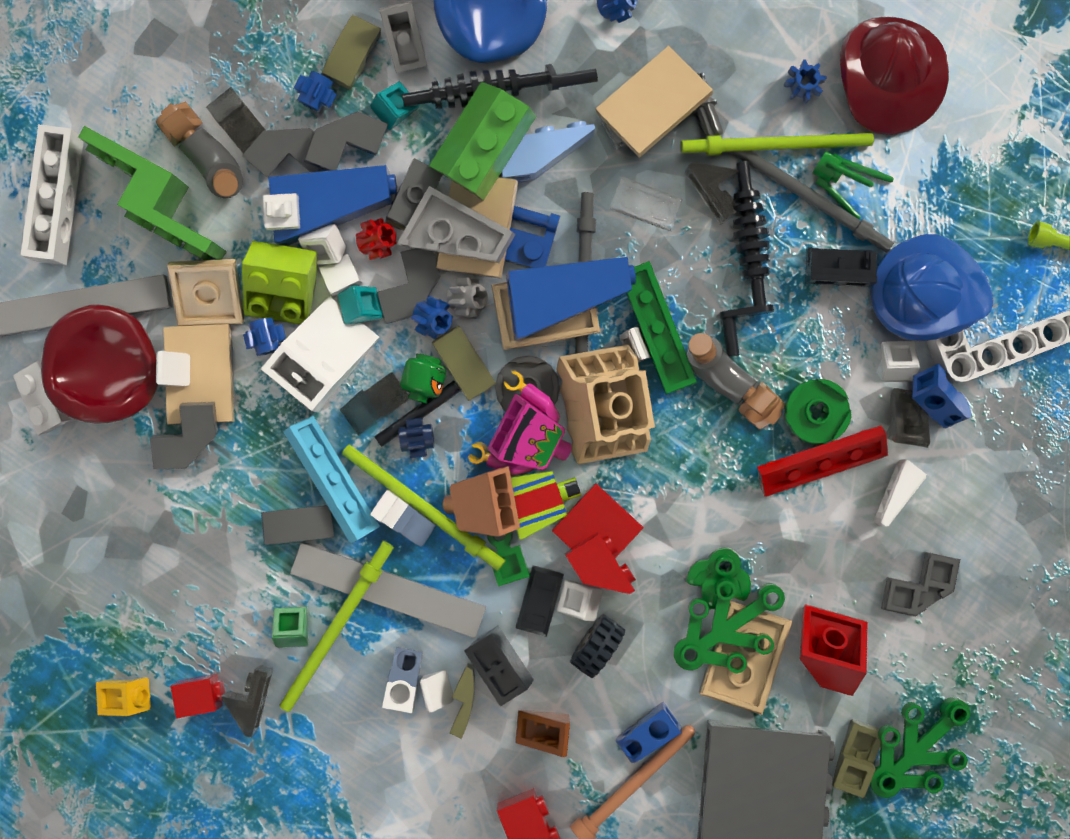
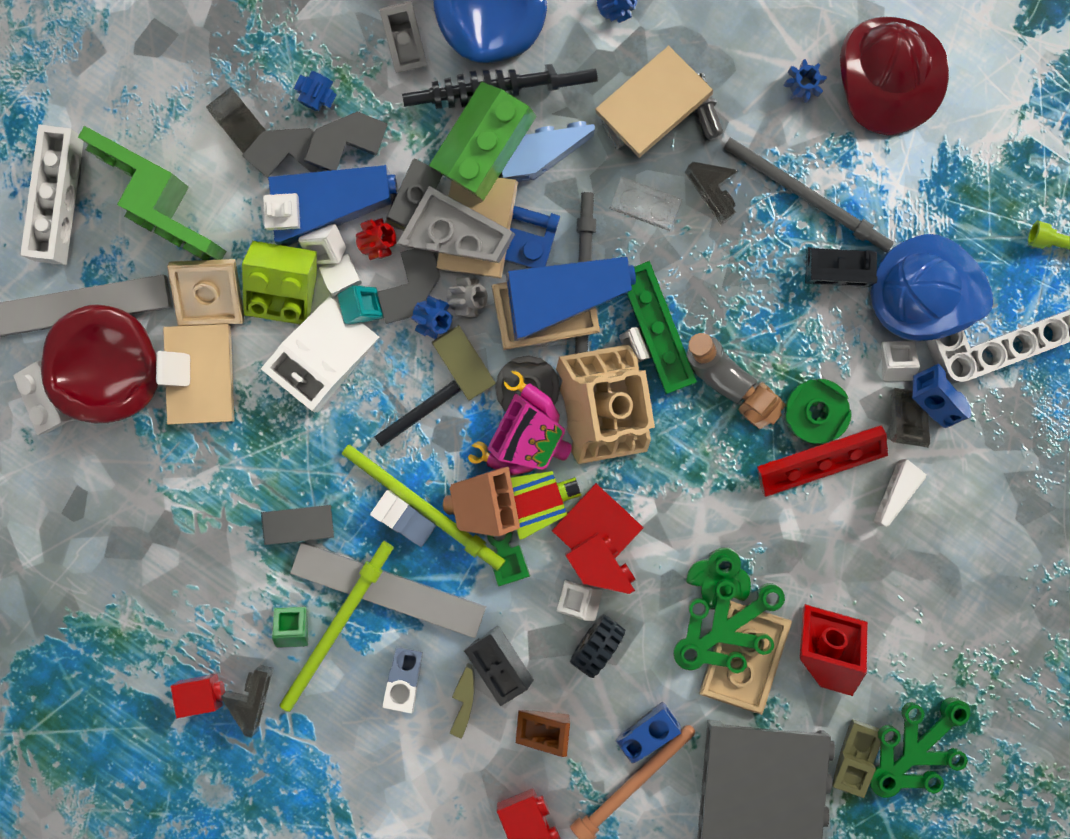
yellow bracket [96,677,151,716] -> none
dark grey tile [150,402,218,469] -> none
piece [156,102,243,199] -> none
blue gear [243,318,286,356] -> none
medium azure plate [283,416,380,544] -> none
olive slope [321,14,381,90] -> none
clear smoke slope [340,372,410,436] -> none
teal slope [370,81,420,130] -> none
dark blue gear [399,418,435,458] -> none
green head [400,353,446,404] -> none
white slope [420,670,454,713] -> none
black tile [515,565,564,637] -> none
lime bar [680,133,874,156] -> none
black piece [720,161,774,357] -> none
green plant [812,151,894,220] -> none
dark grey tile [881,552,961,617] -> none

